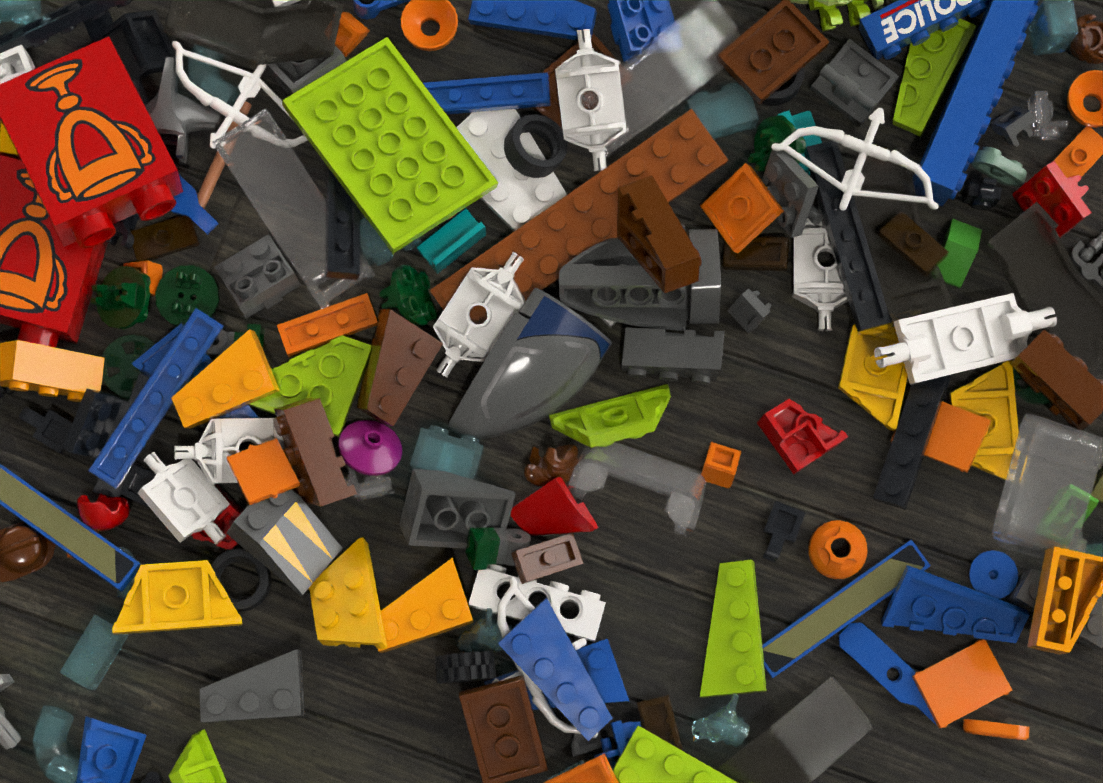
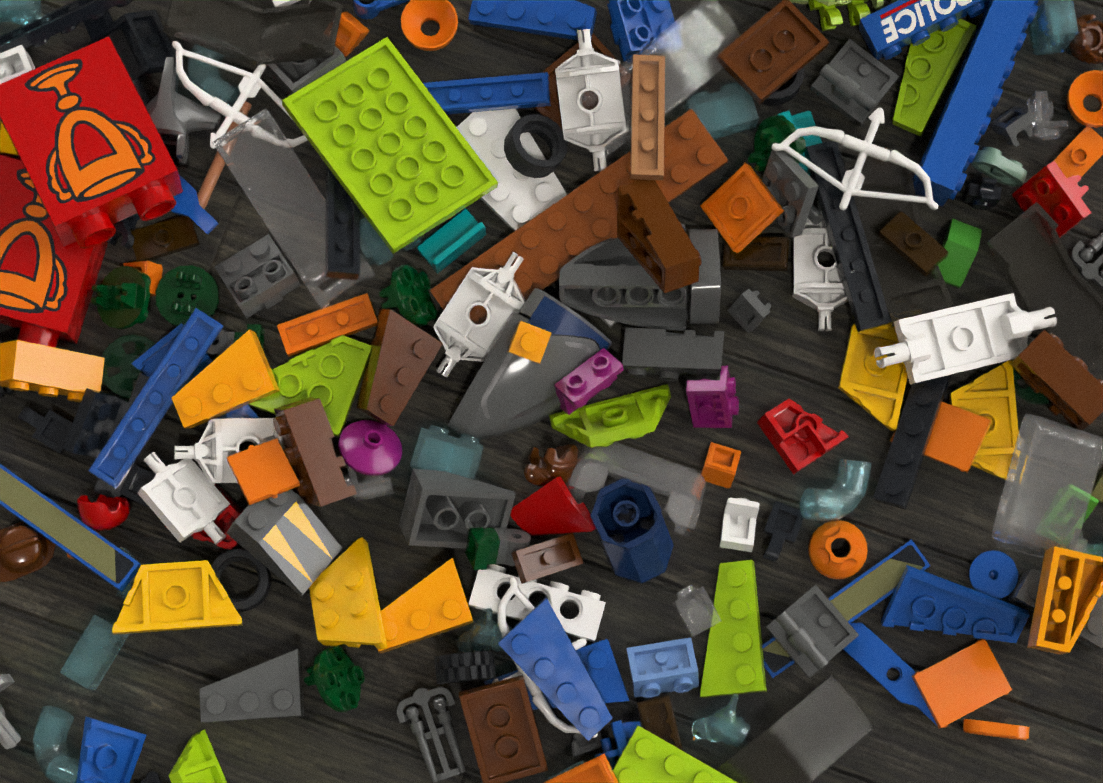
none -> dark green plate [304,646,365,712]
none -> dark grey piece [397,687,466,783]
none -> light orange brick [507,321,551,364]
none -> magenta bracket [554,348,624,415]
none -> dark blue brick [590,478,674,584]
none -> medium blue bracket [627,637,699,698]
none -> medium nougat plate [630,54,665,180]
none -> clear bracket [672,584,722,637]
none -> magenta bracket [686,366,739,428]
none -> white bracket [719,498,760,552]
none -> dark grey plate [765,585,859,678]
none -> clear light blue cylinder [800,459,872,522]

